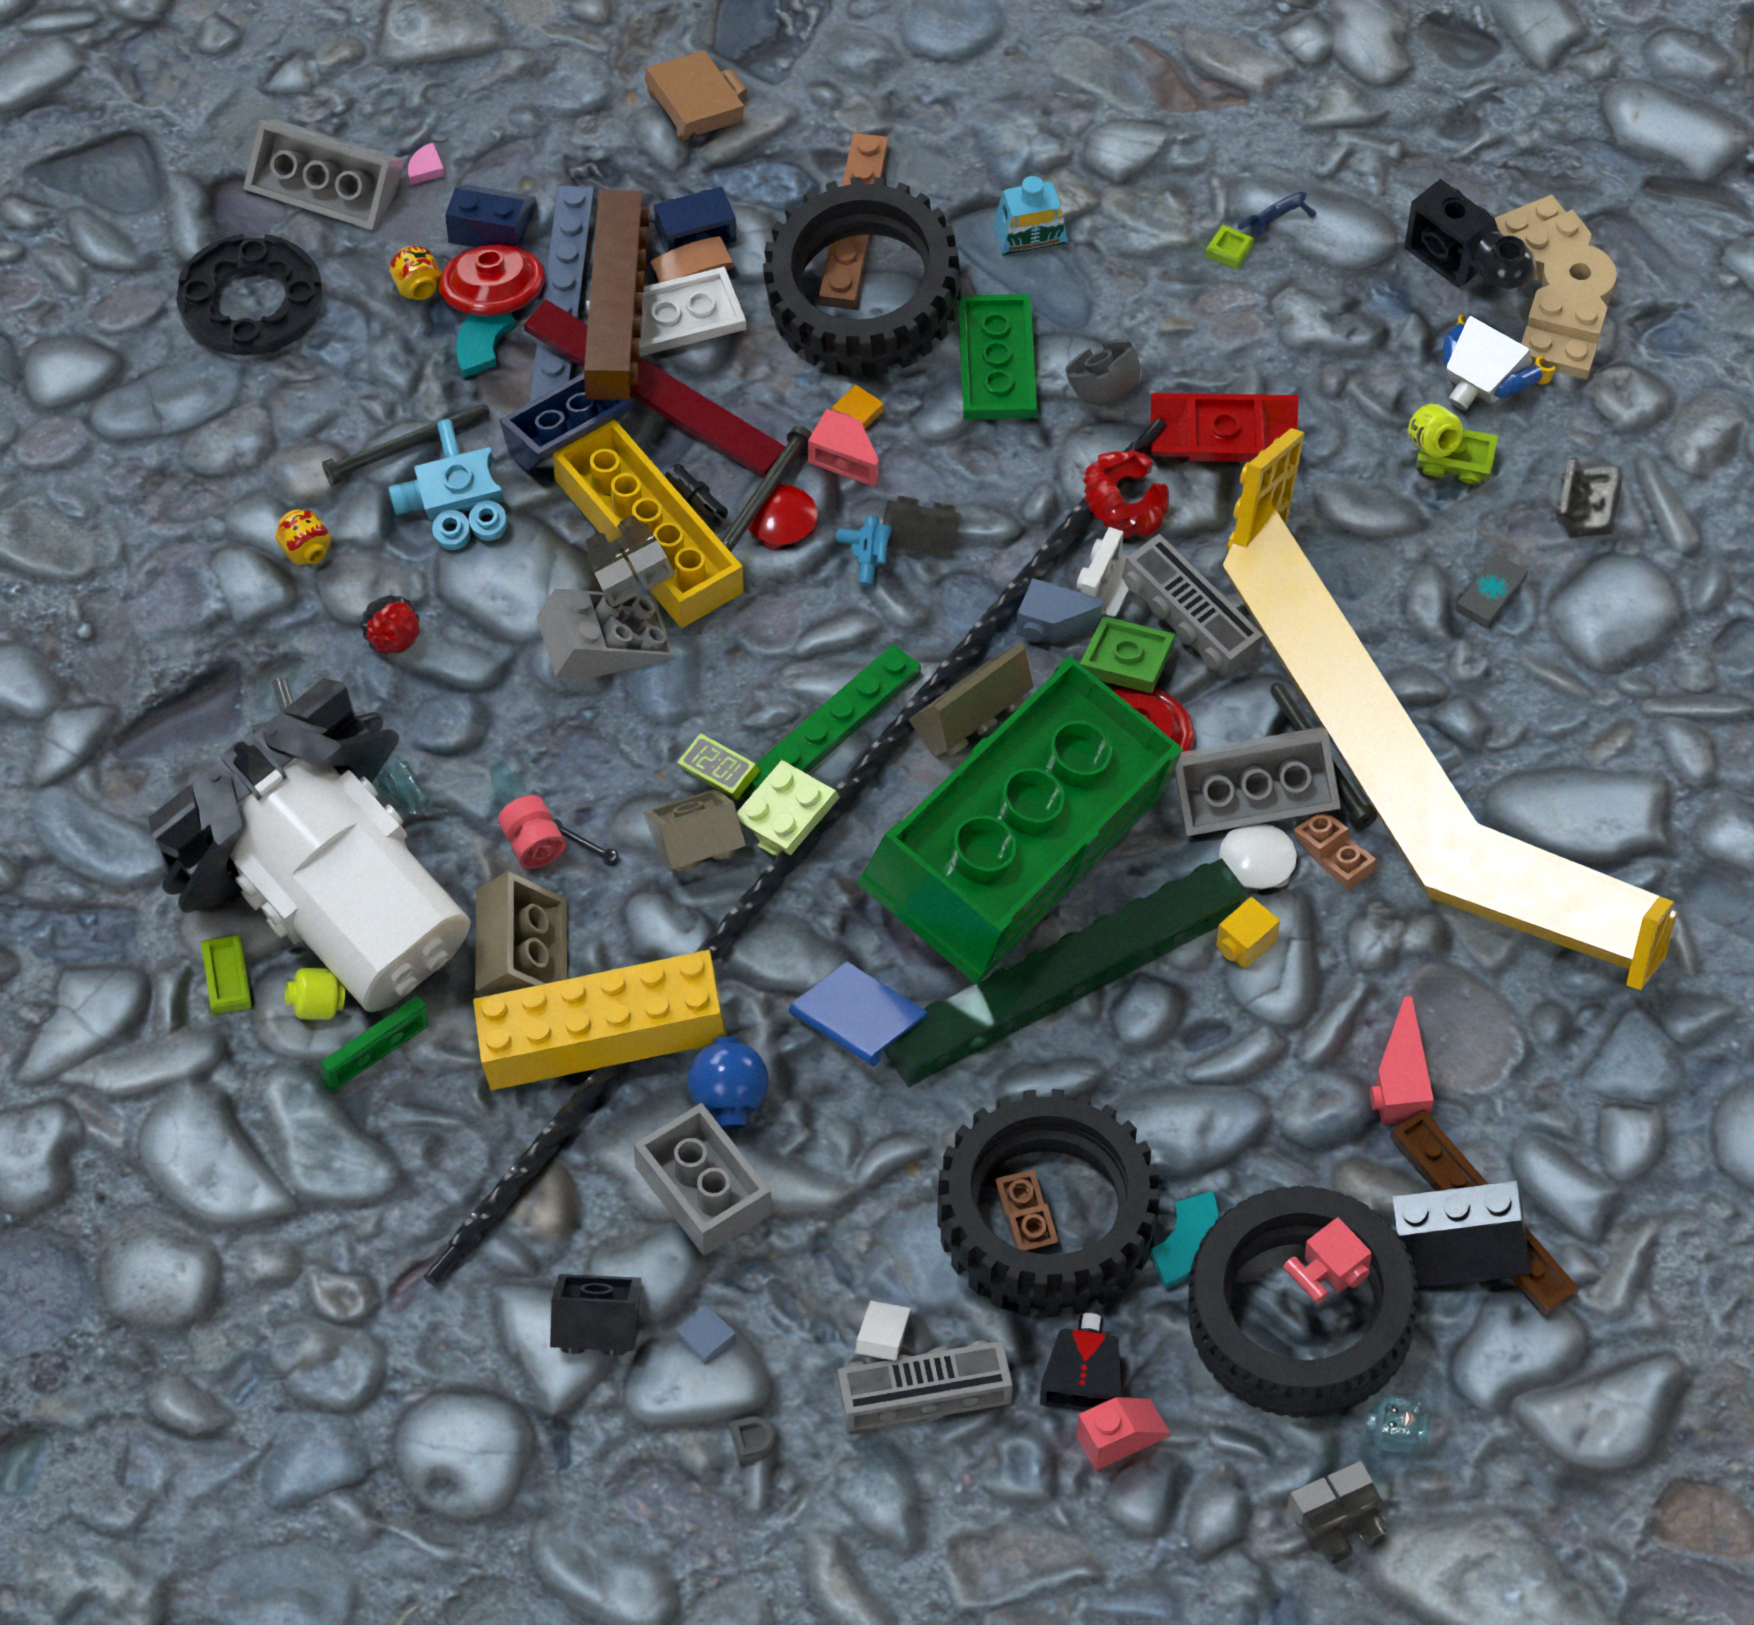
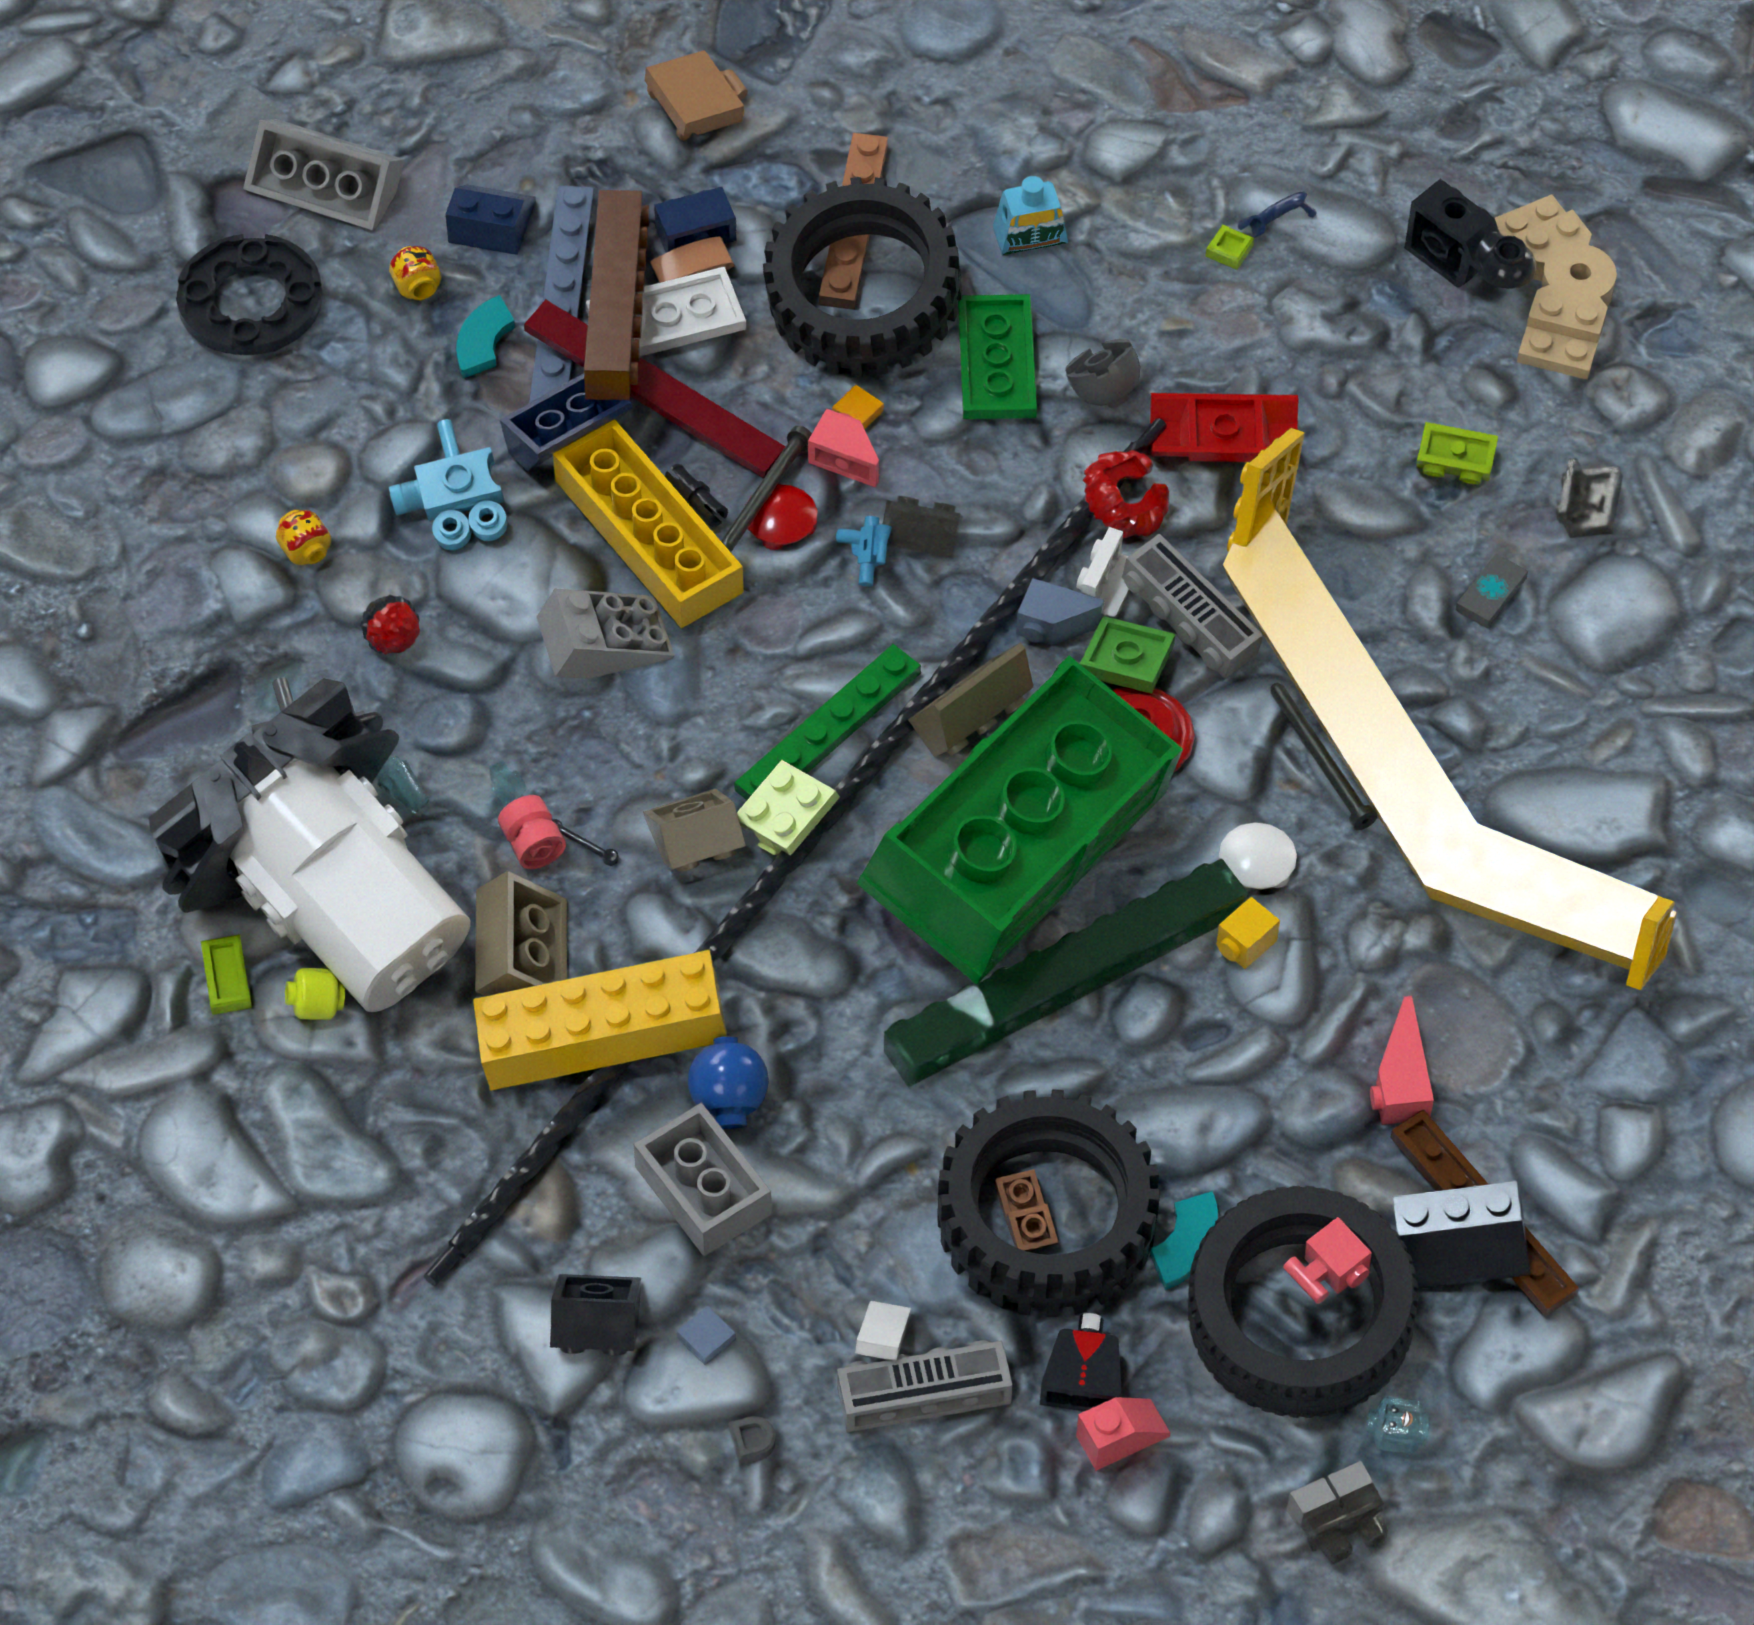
green tile [320,996,429,1091] -> none
pearl dark grey bar [322,404,490,486] -> none
bright pink tile [408,143,444,185] -> none
red piece [439,244,545,316] -> none
hips [586,515,675,609] -> none
tile [677,733,760,800] -> none
piece [789,962,929,1067] -> none
light grey slope [1174,727,1341,836] -> none
nougat slope [1294,811,1378,890] -> none
neon yellow head [1408,404,1464,458] -> none
white torso [1443,315,1556,411] -> none

